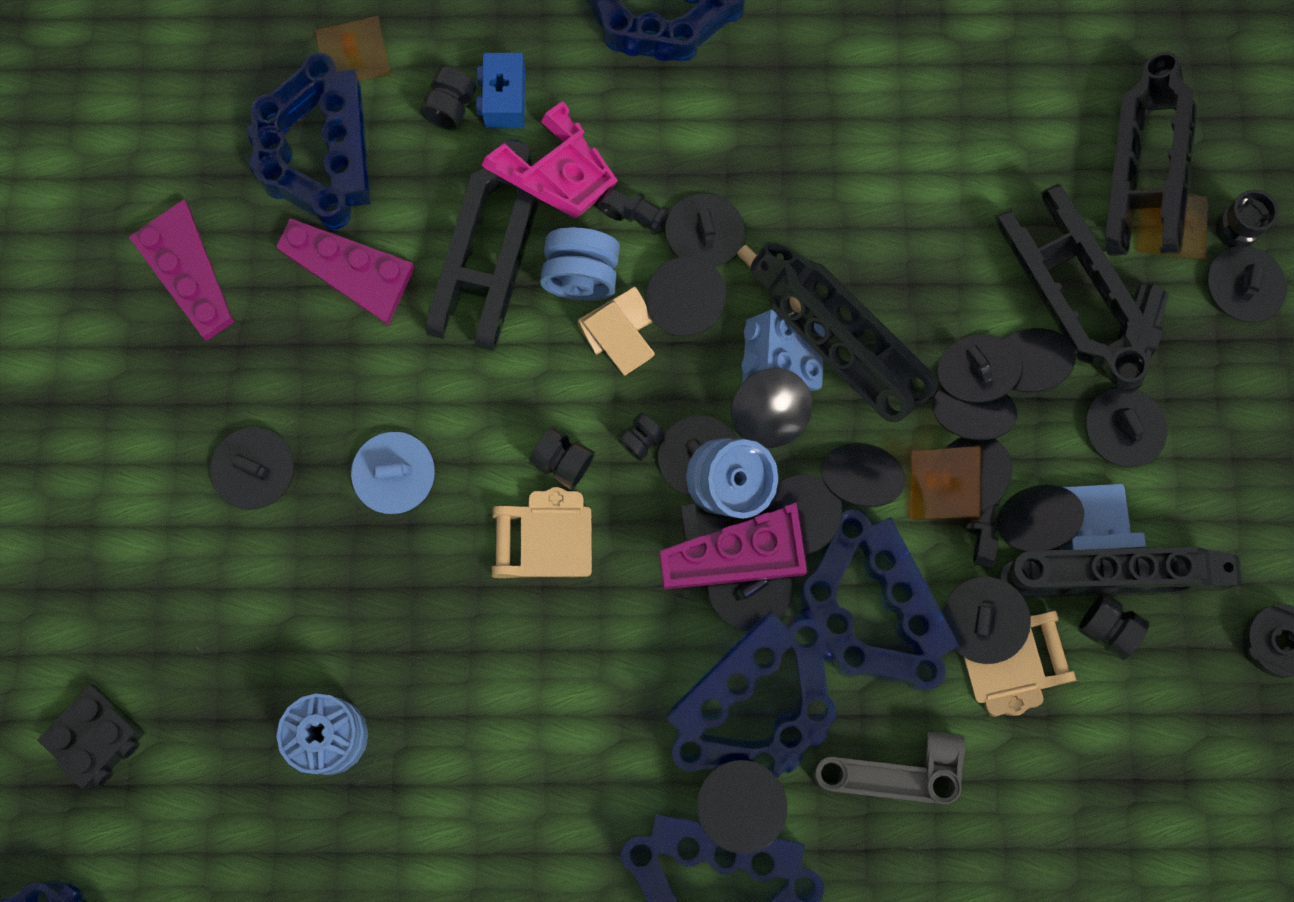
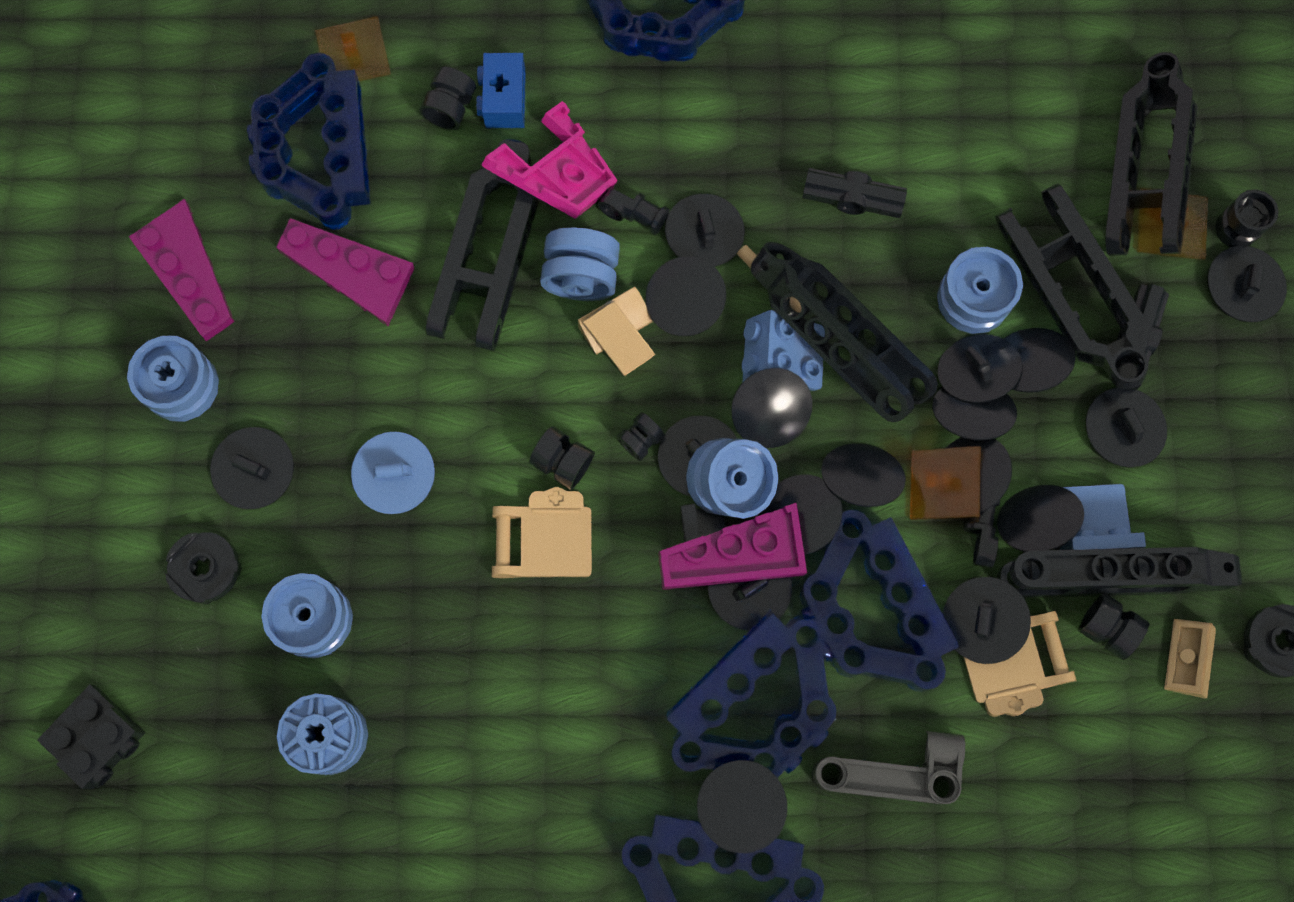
none -> medium blue wheel [127,336,219,422]
none -> black plate [165,532,242,604]
none -> medium blue wheel [261,573,353,658]
none -> black piece [802,168,907,218]
none -> medium blue wheel [937,247,1023,334]
none -> tan slope [1164,619,1216,698]

